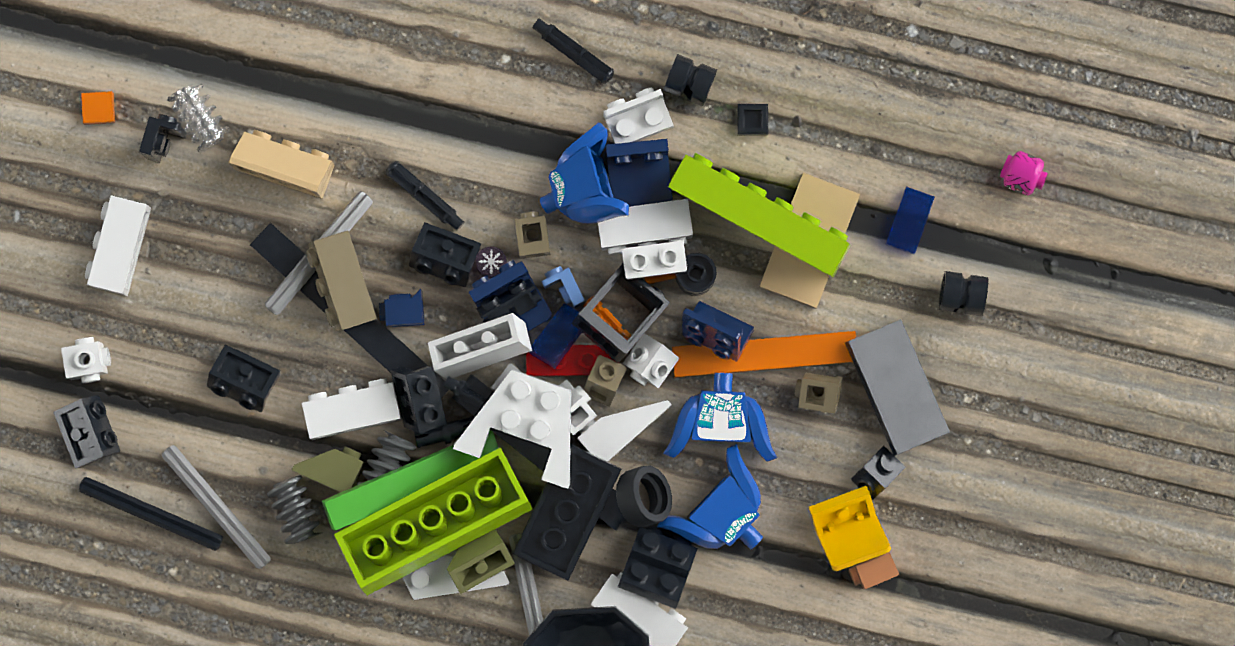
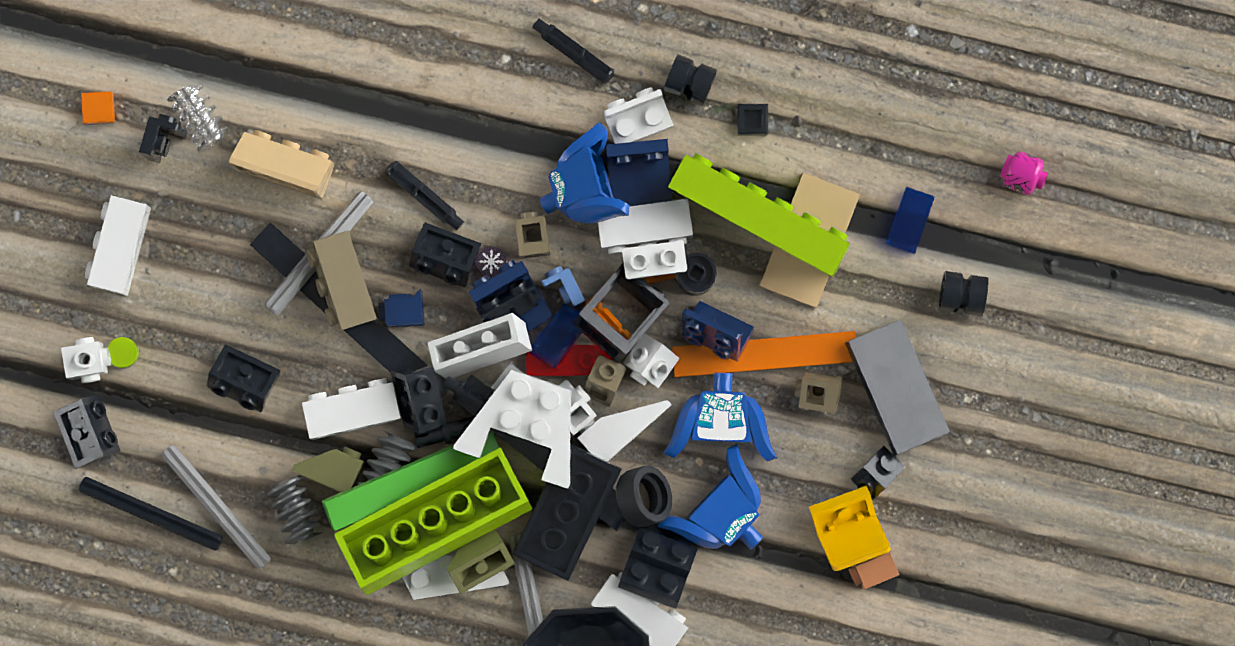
none -> lime tile [108,337,139,368]

